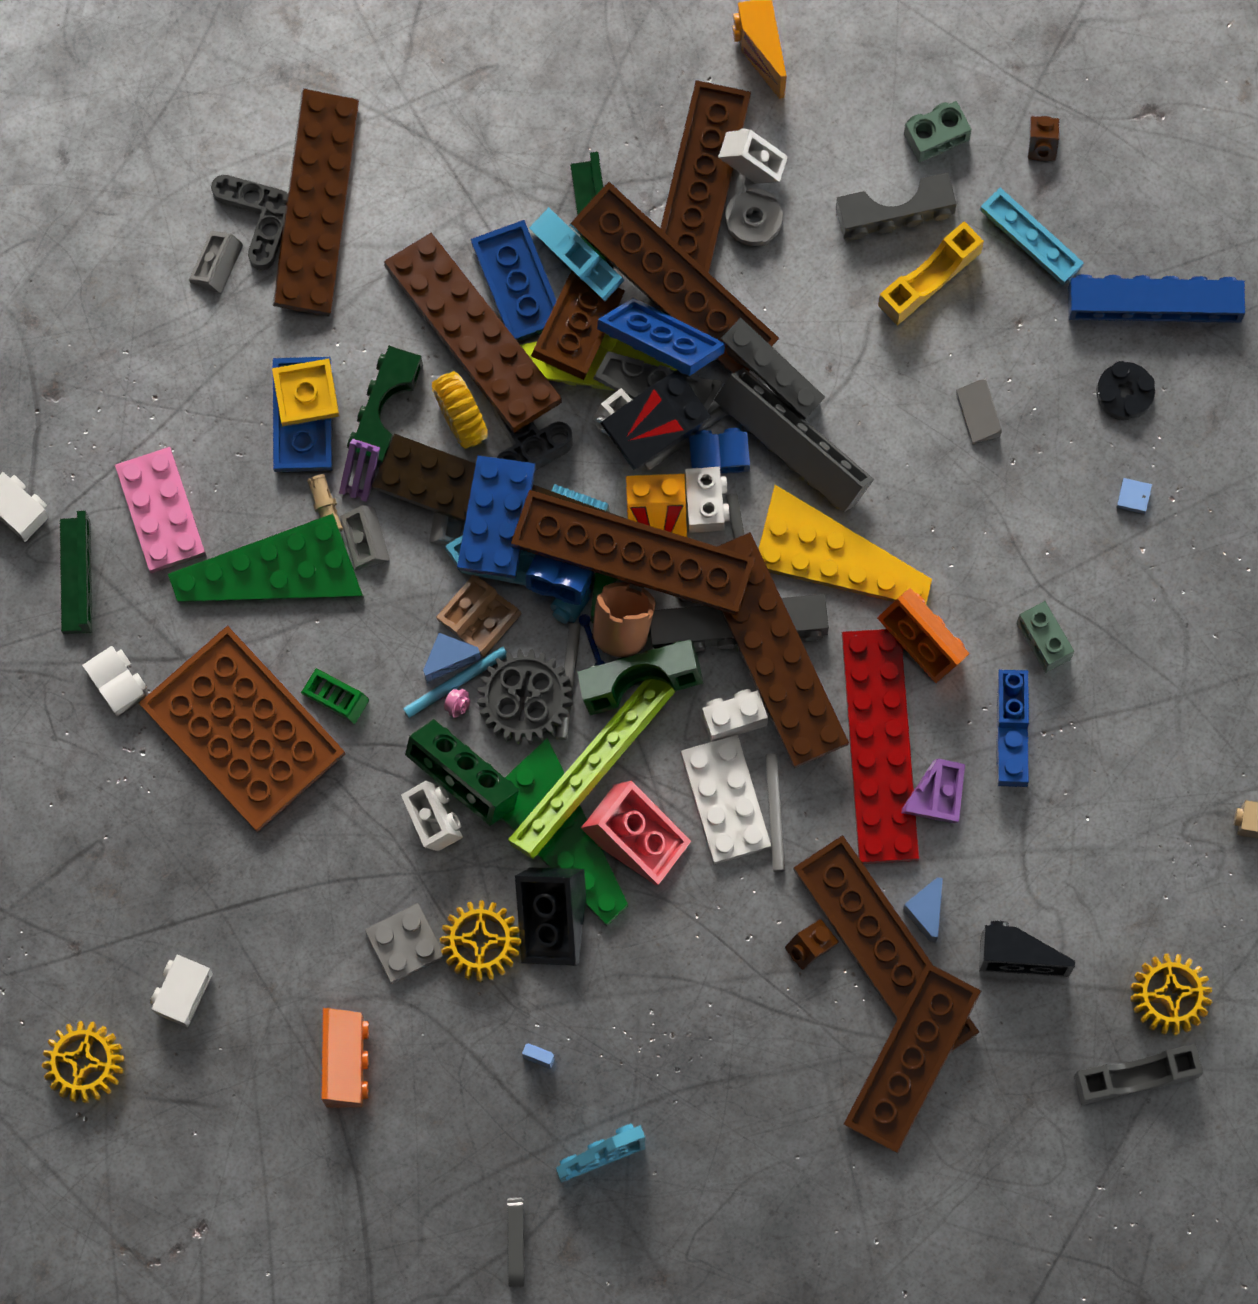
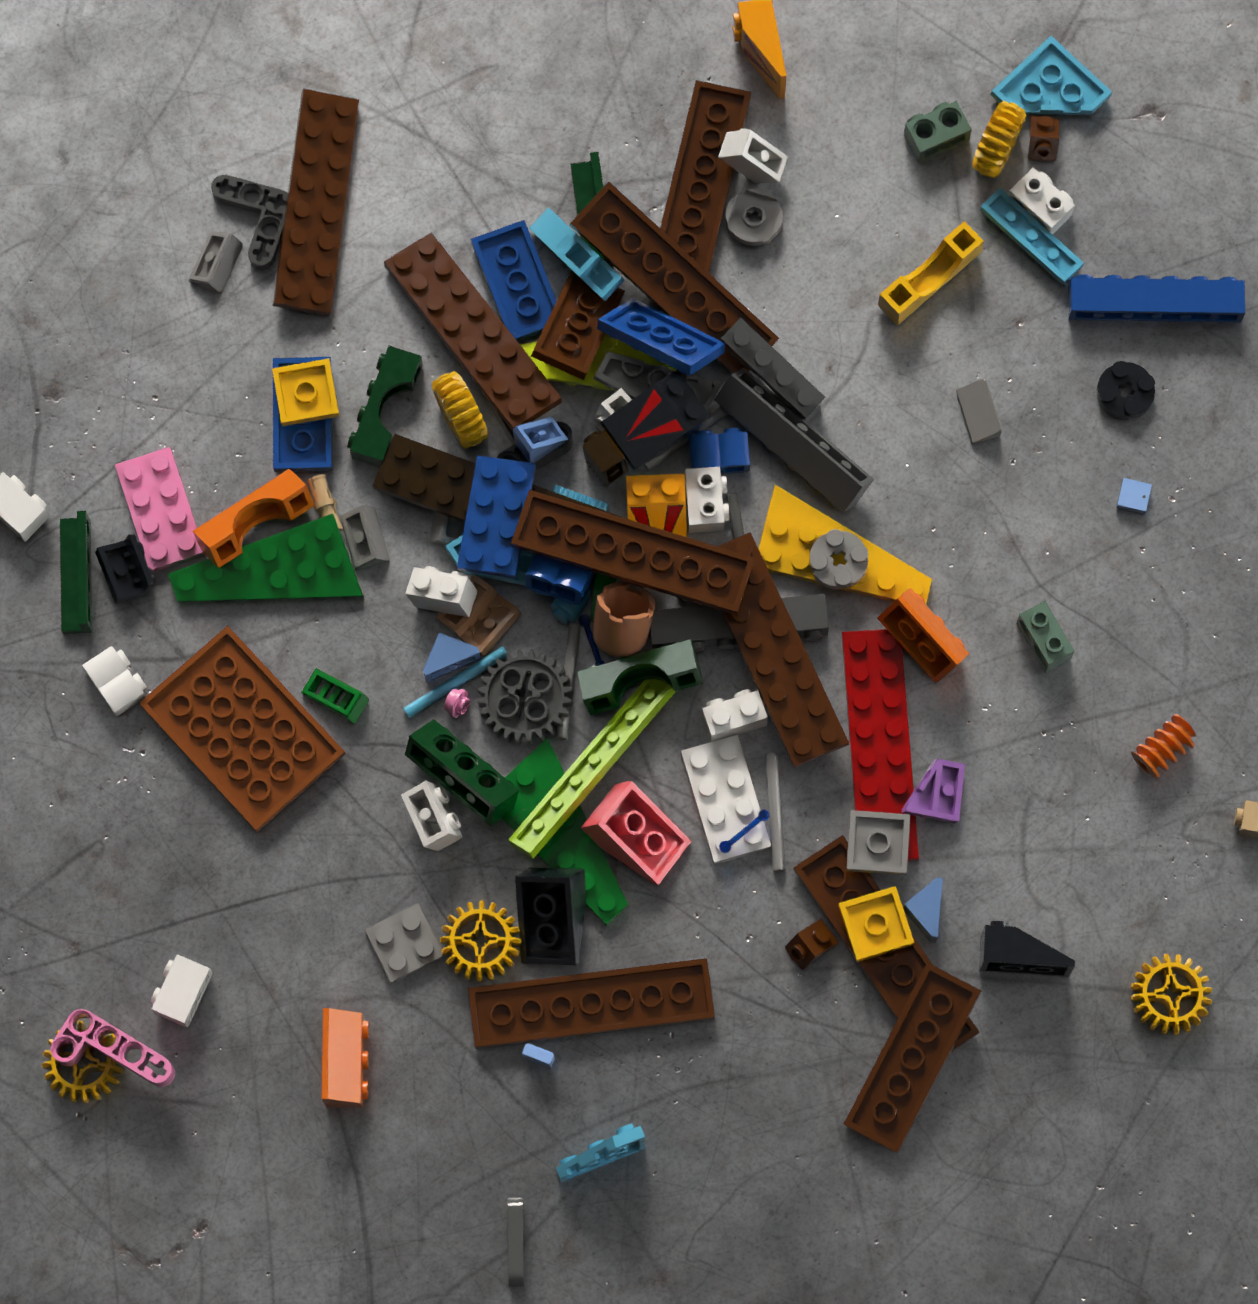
medium lavender tile [339,439,380,502] -> none
dark grey arch [836,172,957,239] -> none
blue slope [996,669,1029,787] -> none
dark grey arch [1074,1043,1203,1106] -> none
none -> bright pink beam [51,1009,175,1087]
none -> black bracket [95,533,155,604]
none -> orange arch [193,469,315,568]
none -> white brick [405,566,478,617]
none -> reddish brown plate [468,958,715,1049]
none -> medium blue slope [513,417,568,463]
none -> dark brown brick [583,430,628,487]
none -> clear blue hinge [719,809,770,853]
none -> light grey plate [810,529,868,590]
none -> yellow plate [838,886,914,962]
none -> light grey plate [846,810,910,875]
none -> yellow gear [972,101,1026,178]
none -> medium azure plate [991,36,1112,115]
none -> white brick [1009,167,1075,234]
none -> orange piece [1131,714,1196,778]

